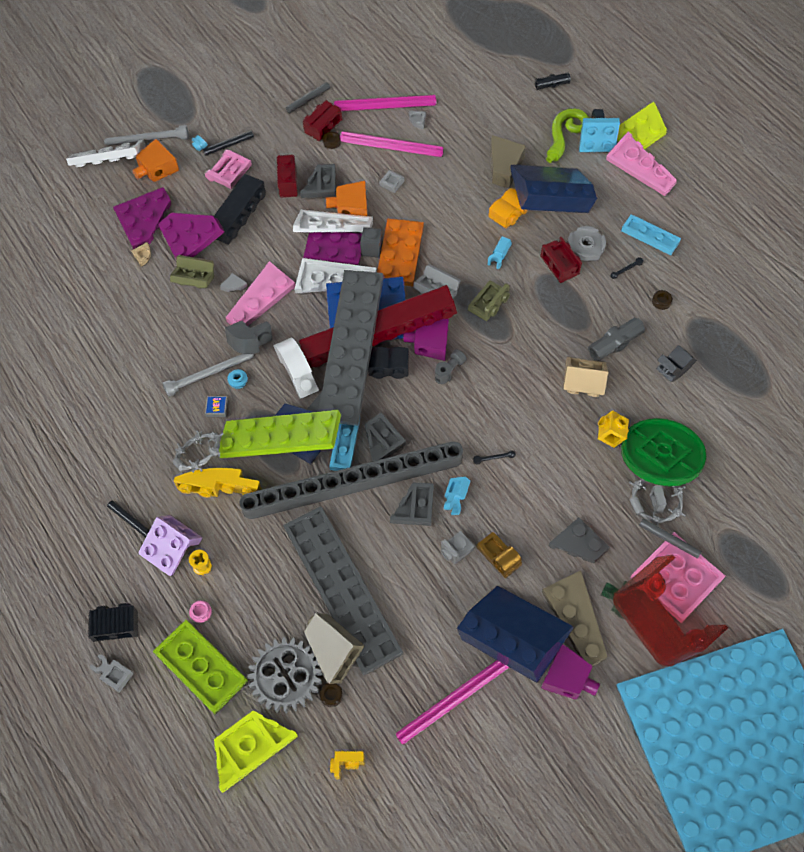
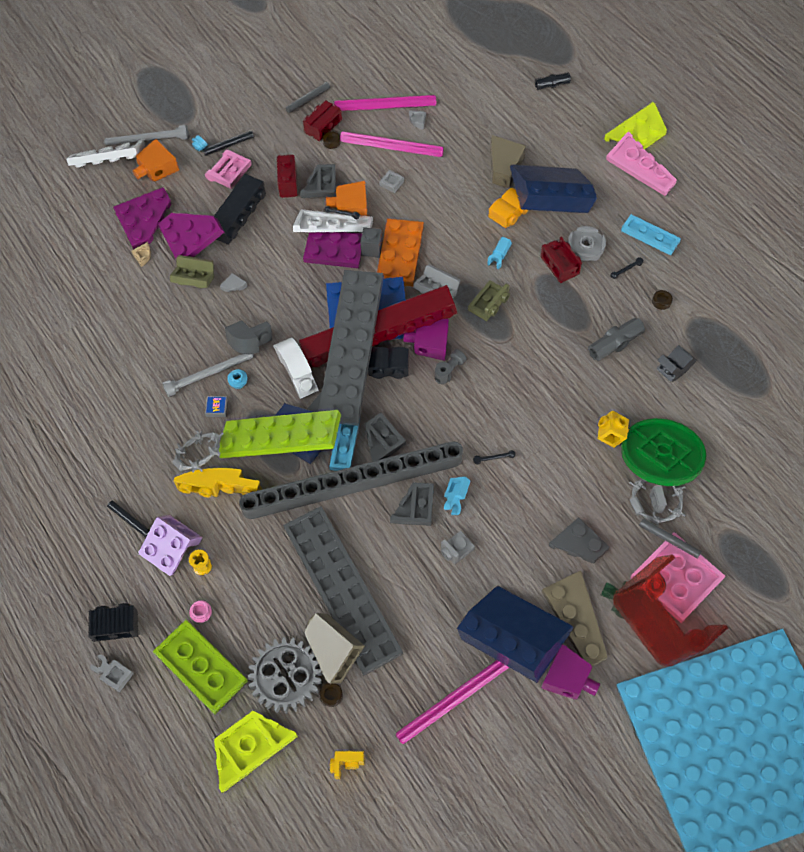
bright pink wing [226,261,295,326] -> none
white wing [295,258,377,293] -> none
pearl gold plate [477,532,522,579] -> none
lime plant [546,109,589,163] -> none
tan slope [563,357,608,397] -> none
medium azure plate [579,109,620,152] -> none
none -> black hinge [324,206,360,220]

